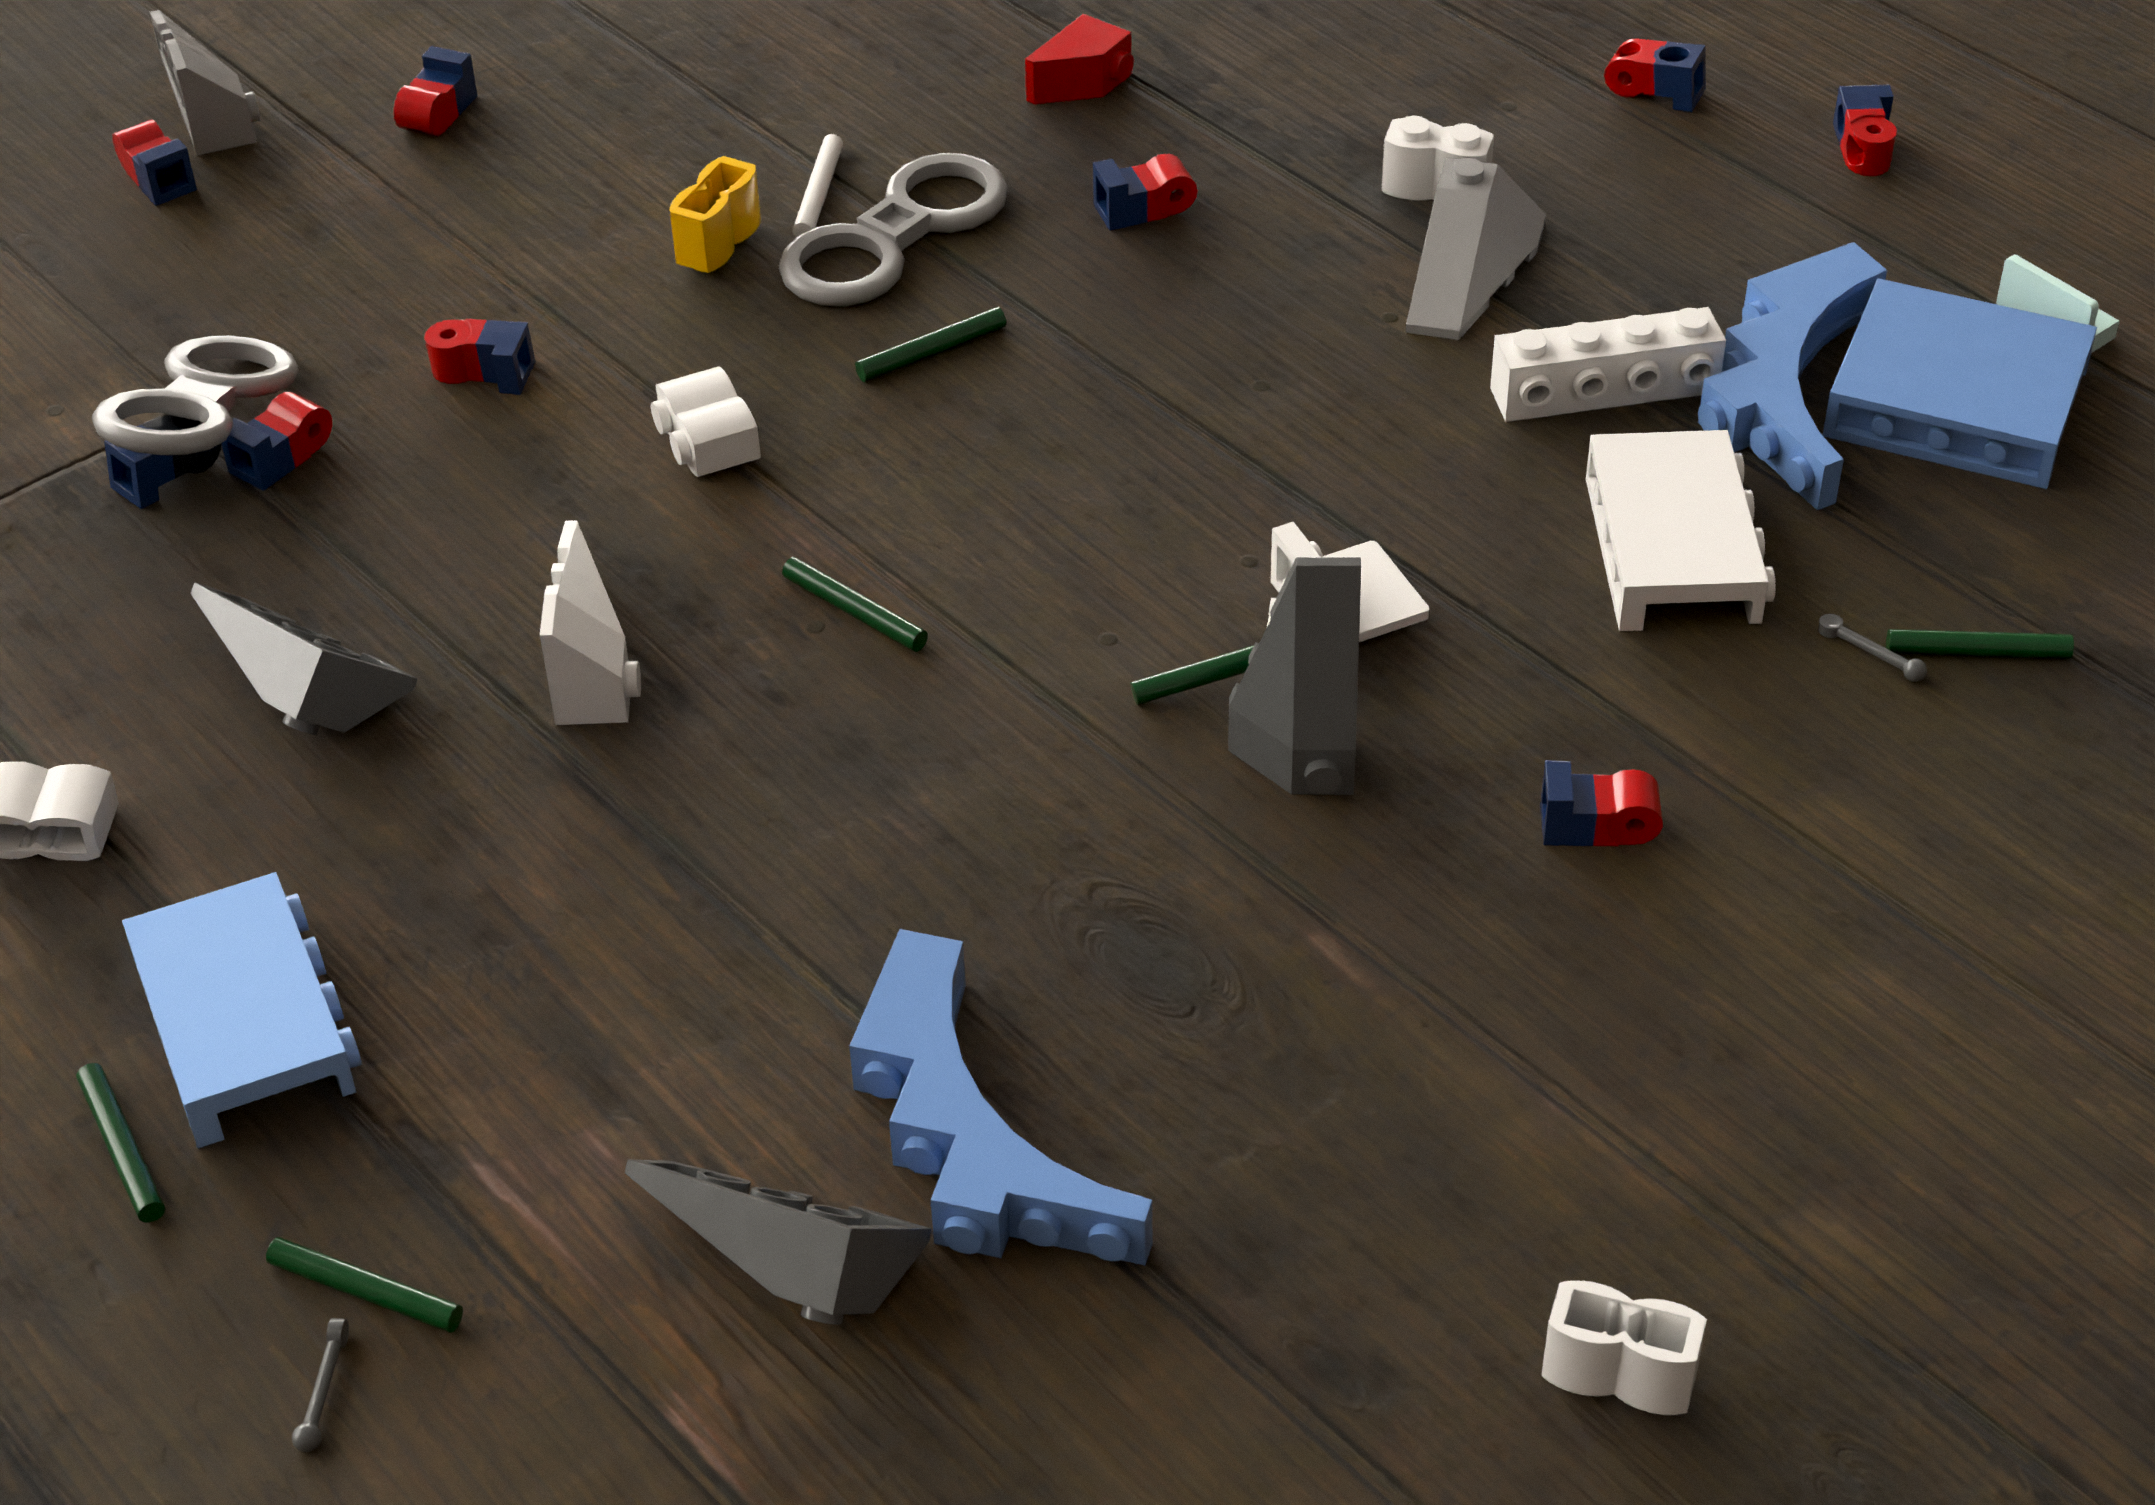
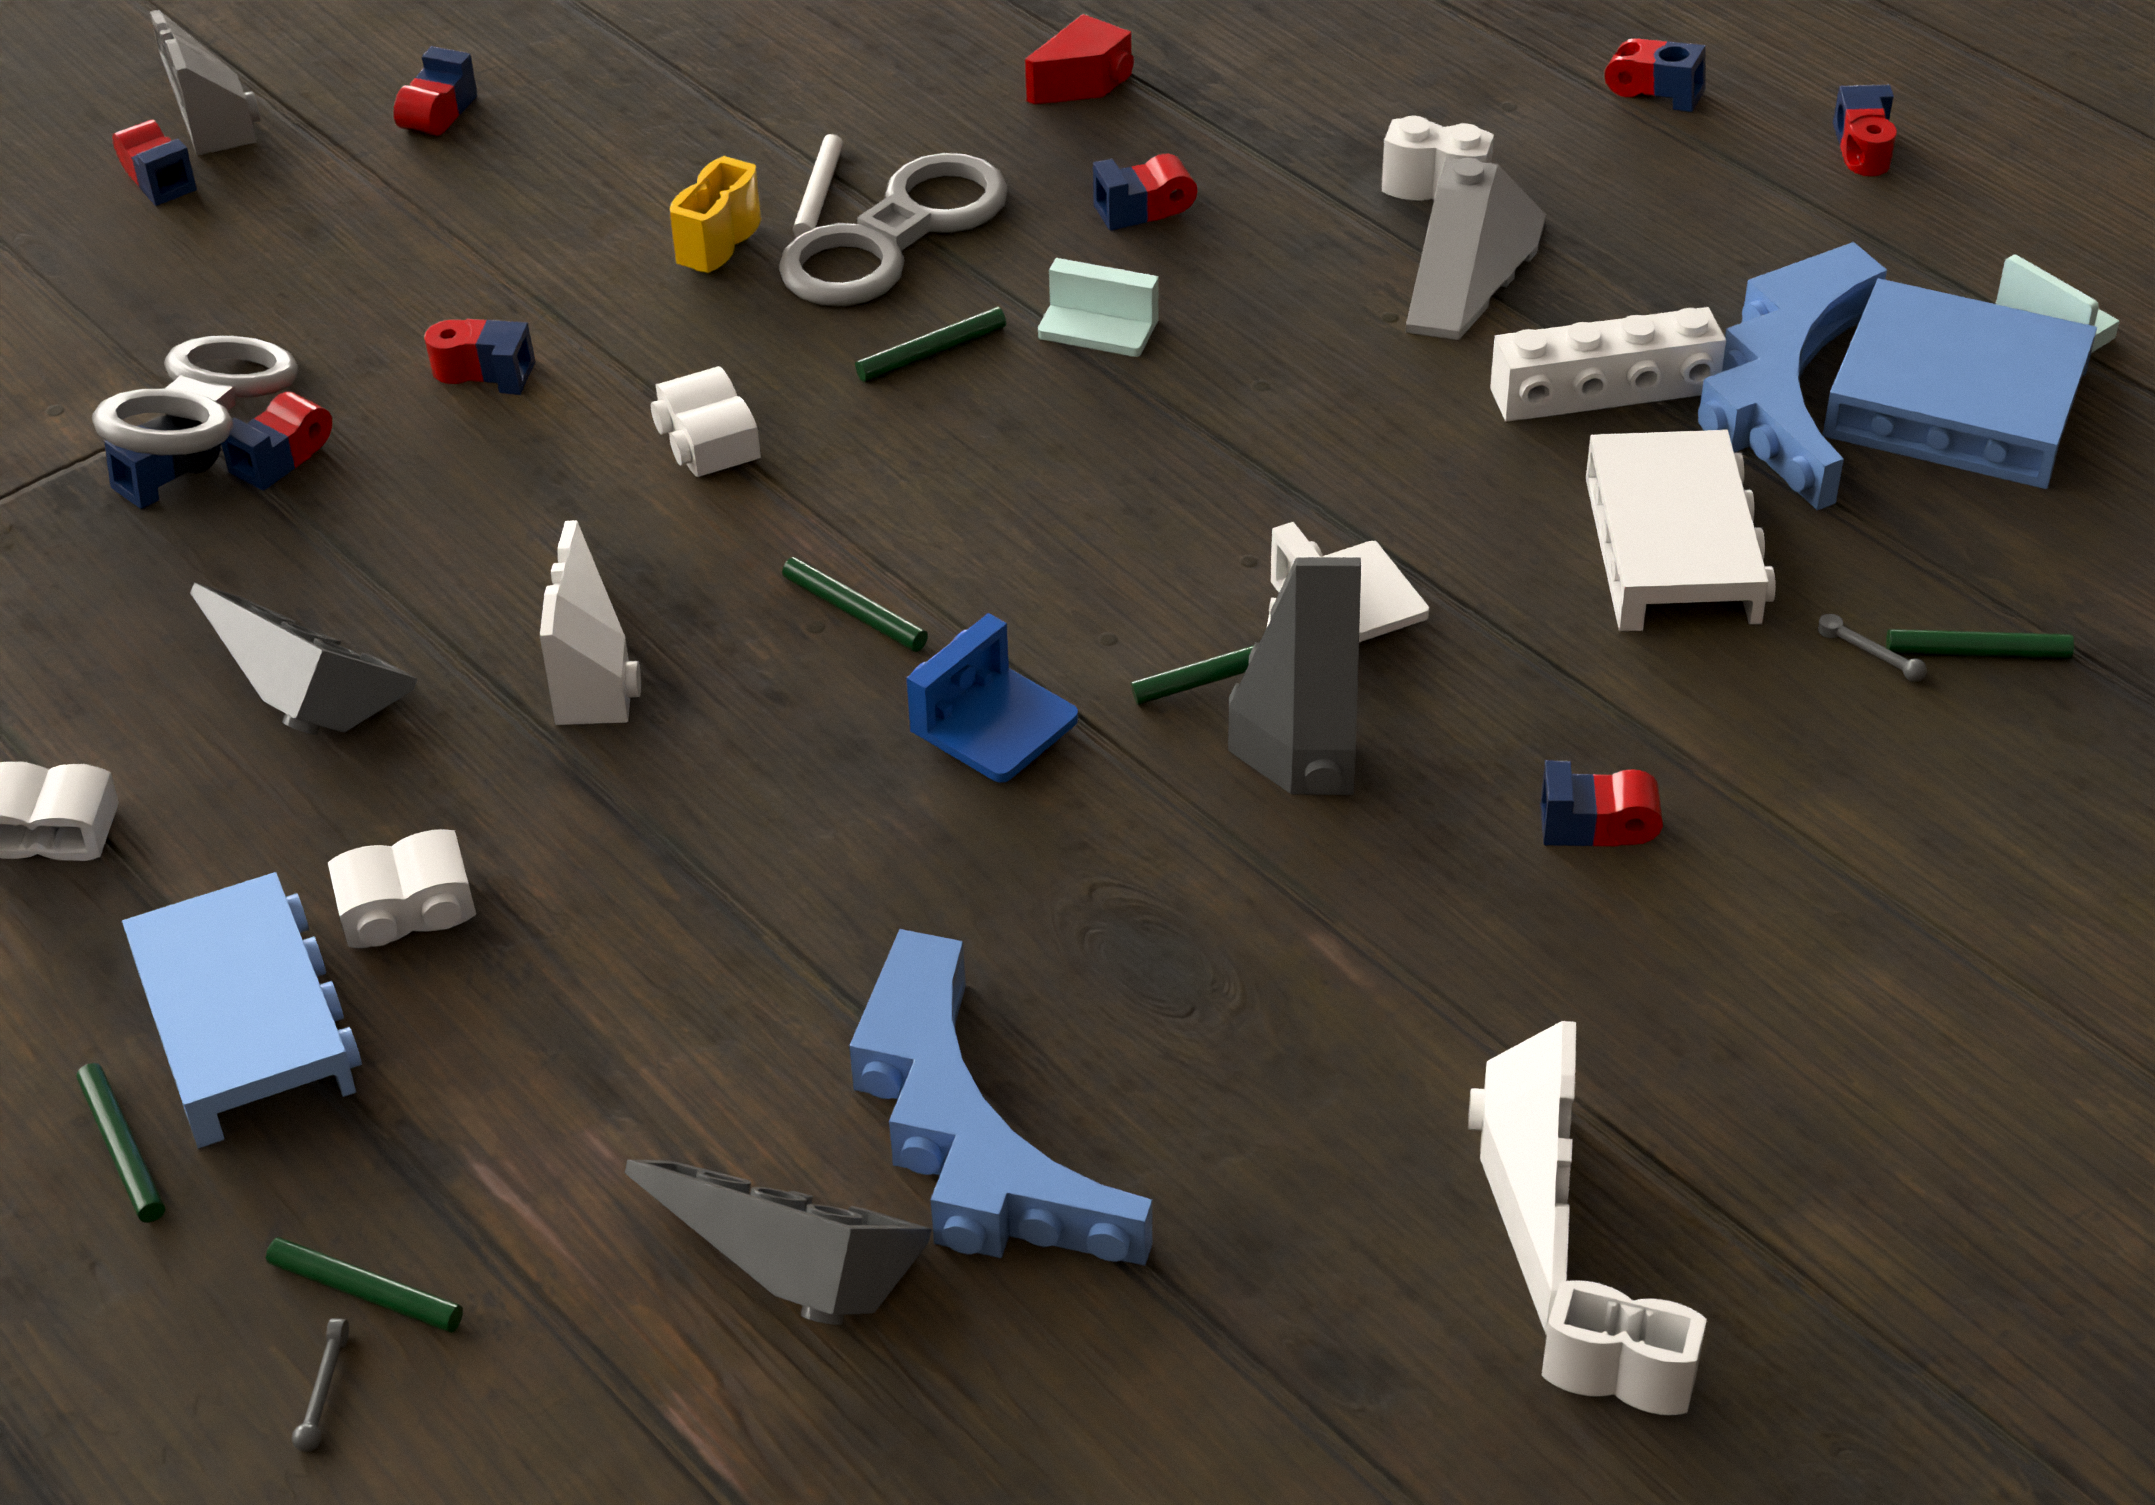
none -> white brick [328,829,476,948]
none -> blue bracket [907,613,1078,782]
none -> light aqua panel [1038,258,1159,357]
none -> white wedge [1468,1021,1576,1334]

